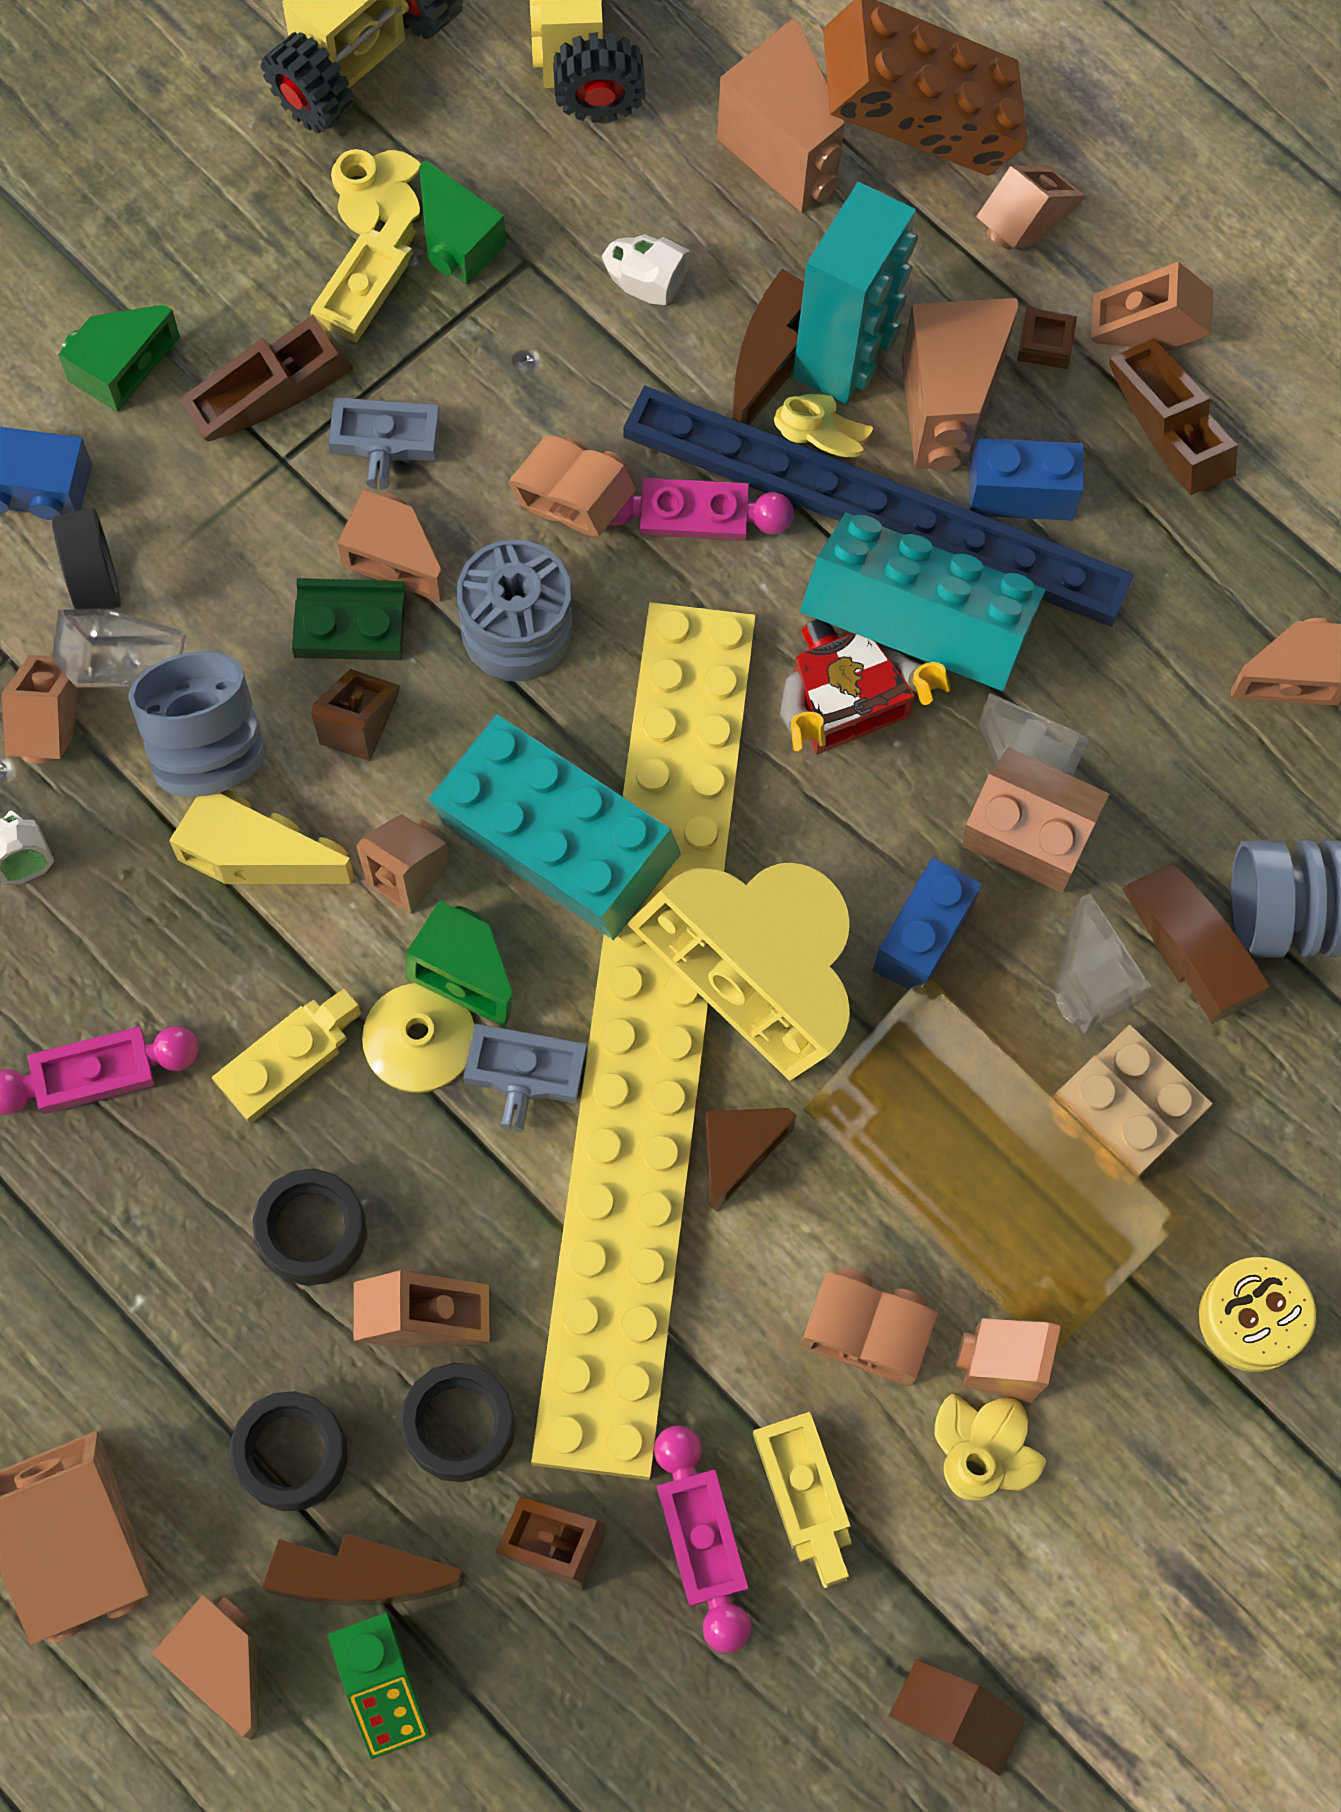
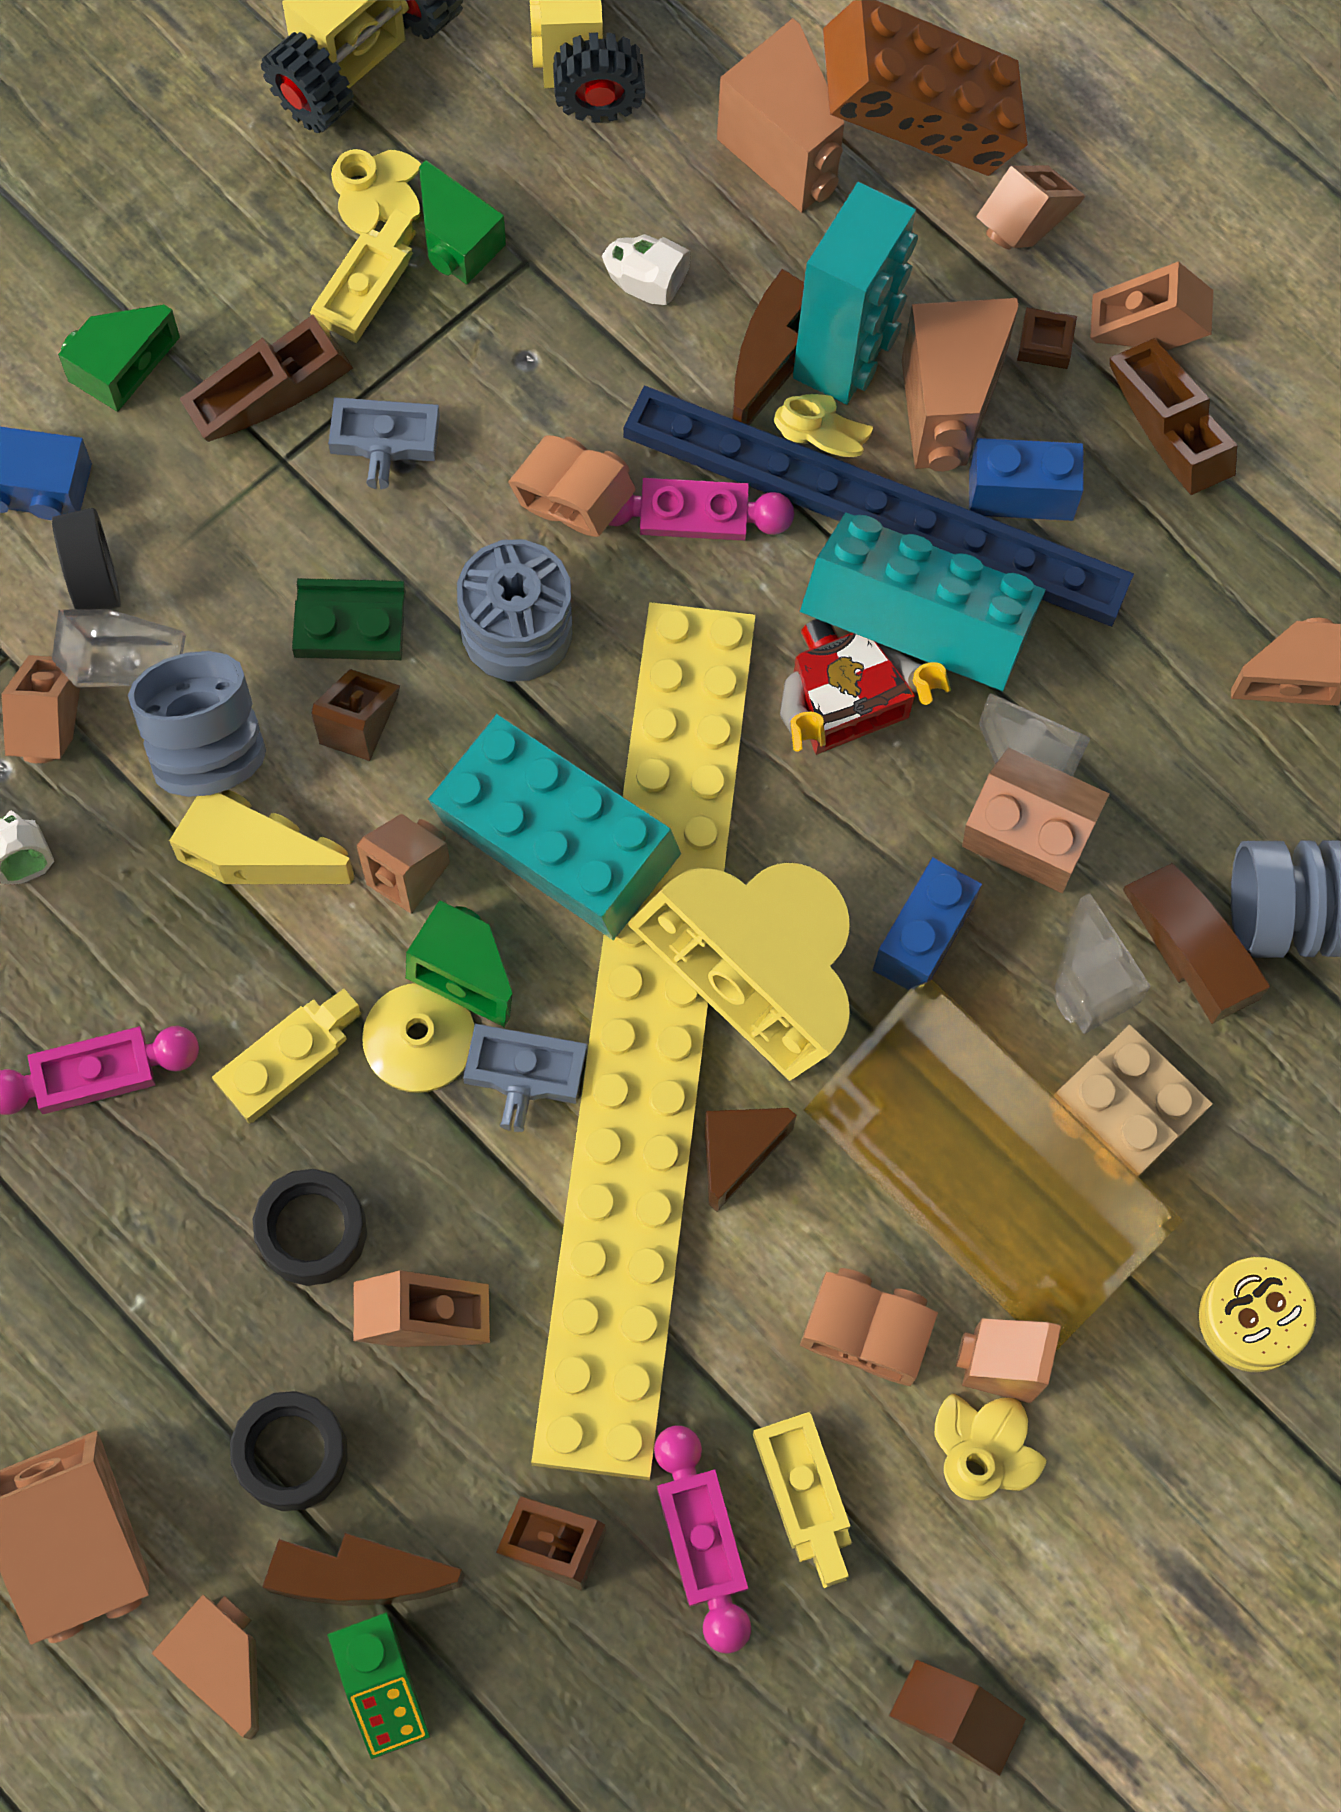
nougat slope [337,489,444,602] -> none
black tyre [400,1362,516,1482] -> none

